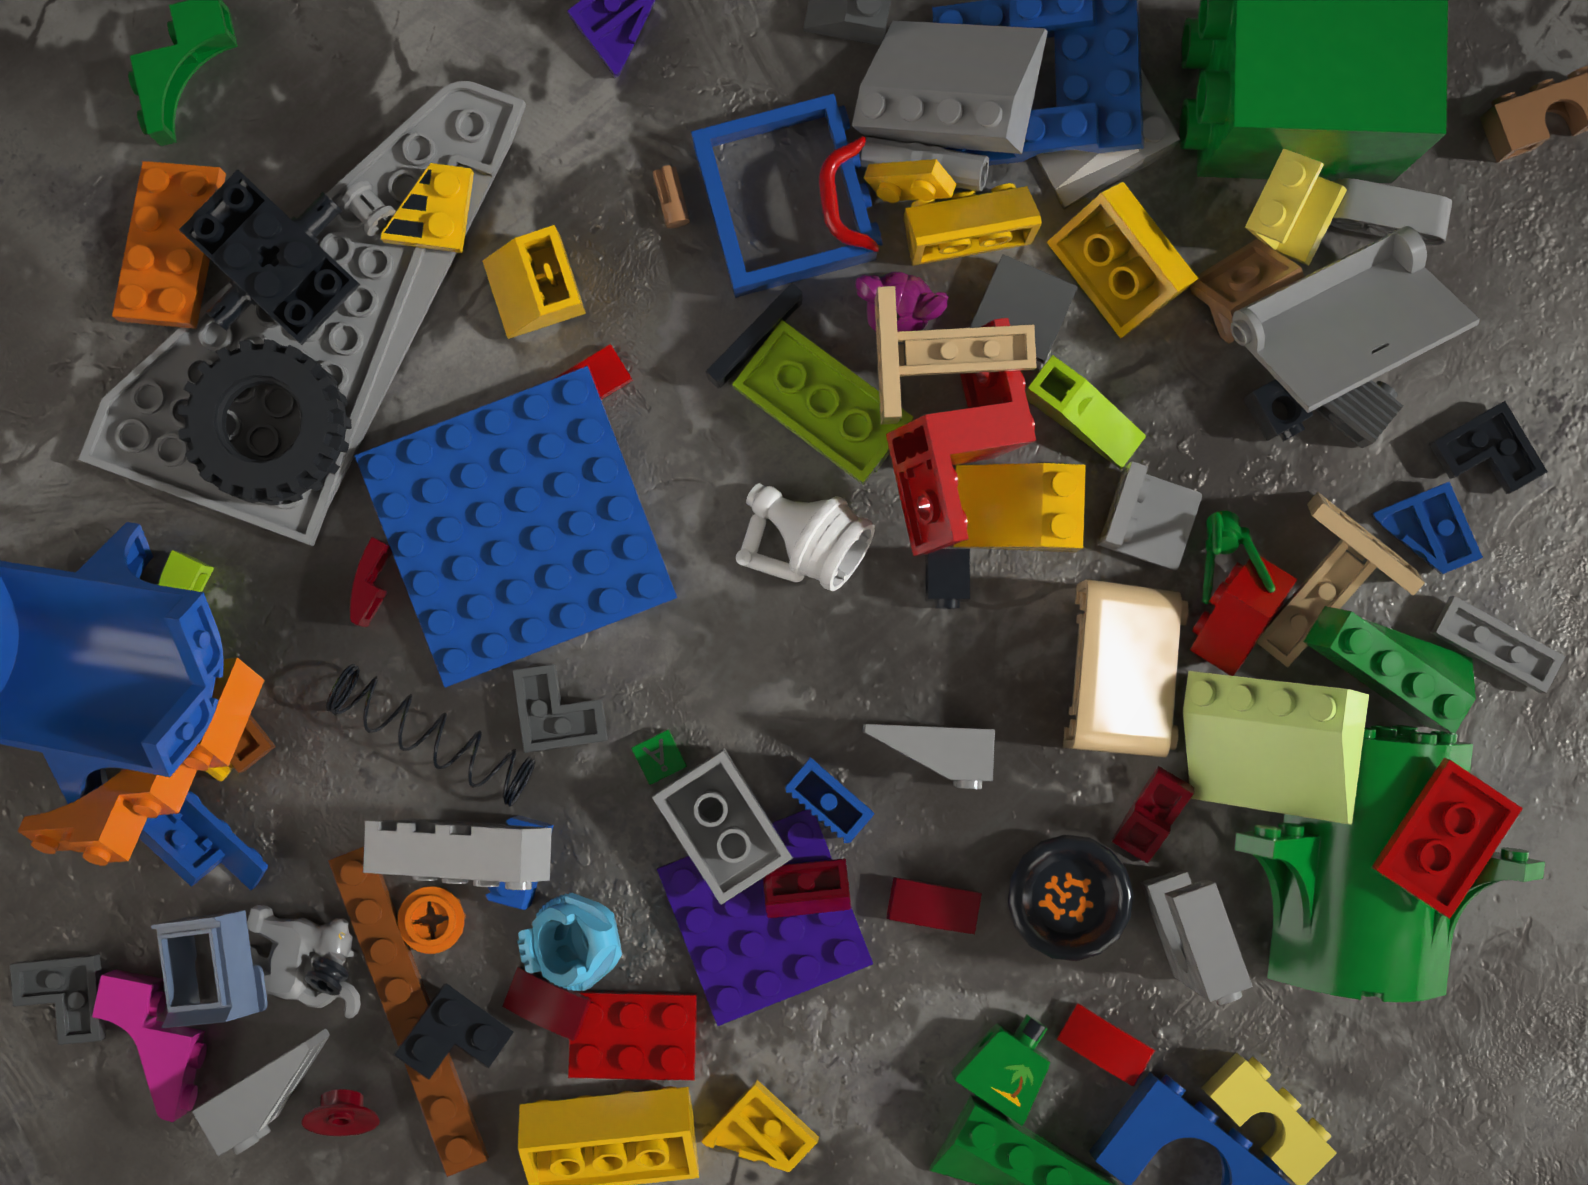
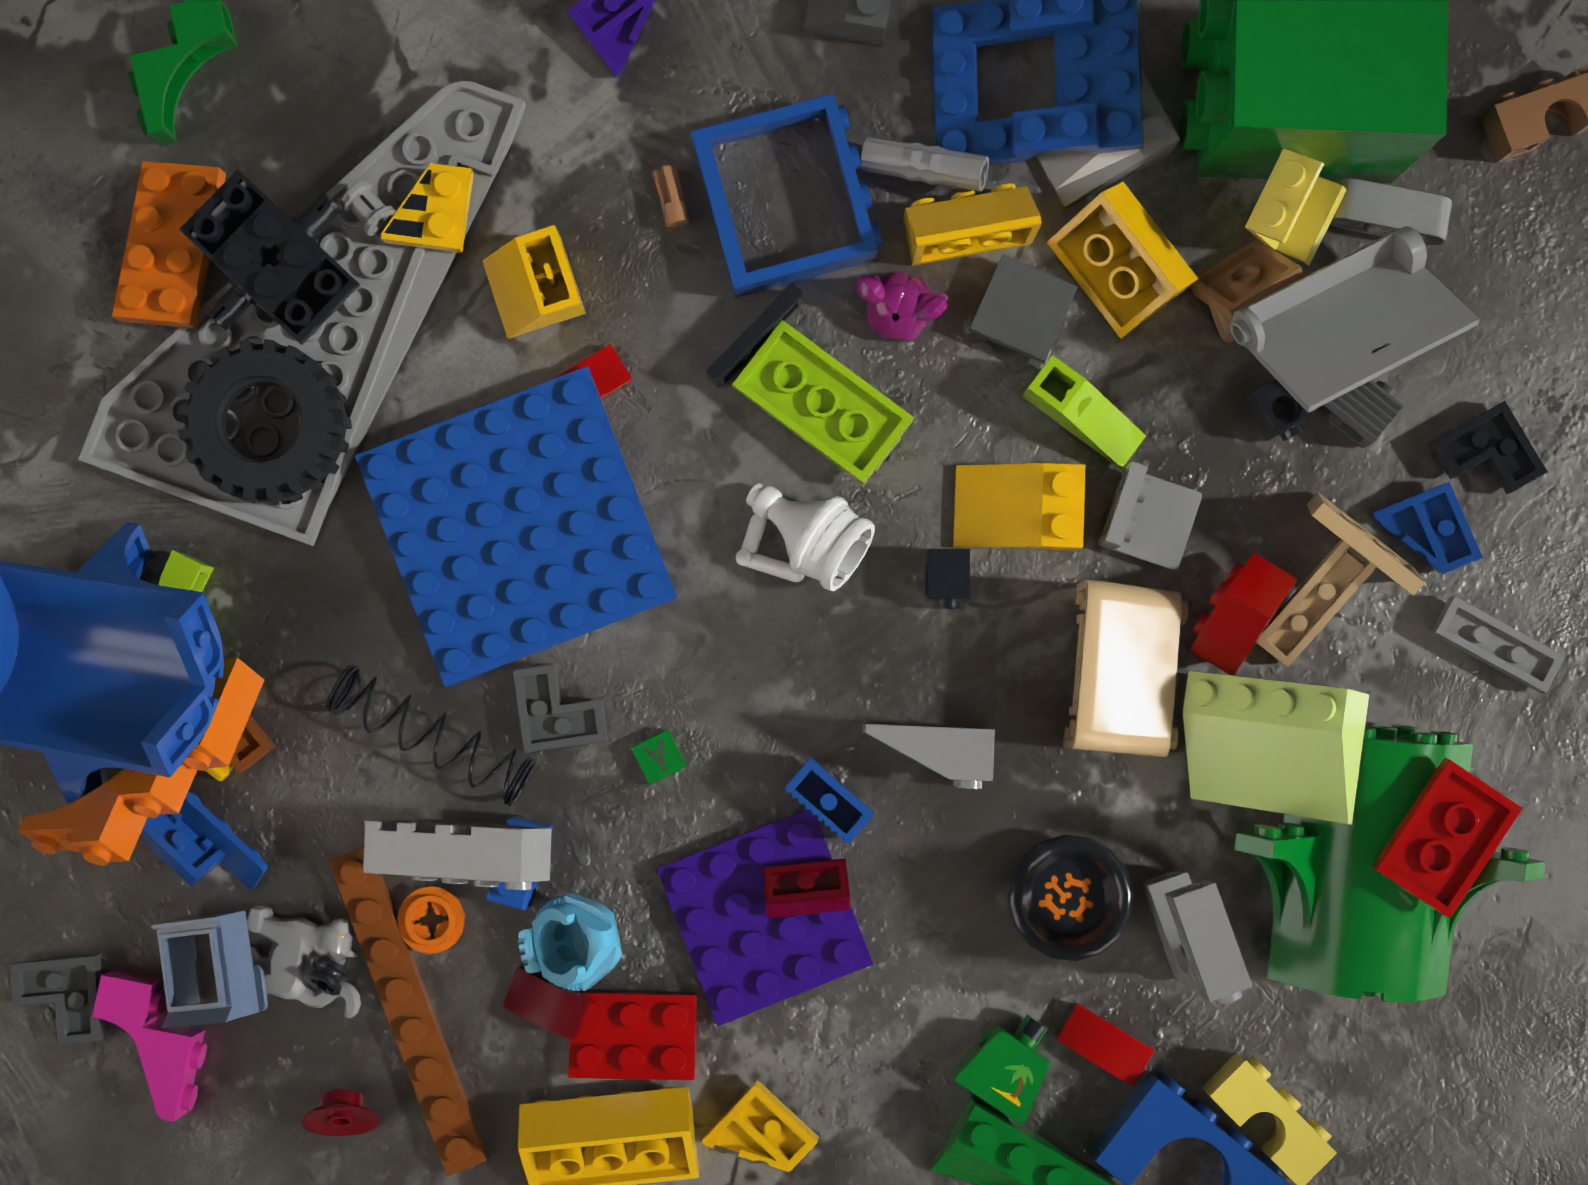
light grey slope [192,1028,330,1157] -> none
dark red slope [350,537,392,627] -> none
black plate [393,983,514,1080] -> none
light grey slope [652,748,793,905] -> none
red animal [819,136,879,252] -> none
light grey slope [852,21,1048,154] -> none
yellow plate [863,159,956,203] -> none
tan piece [874,286,1037,425] -> none
red bracket [886,318,1036,556] -> none
dark red slope [886,877,982,935] -> none
dark red slope [1112,766,1194,864] -> none
green plant [1202,511,1275,604] -> none
green wedge [1303,606,1476,733] -> none

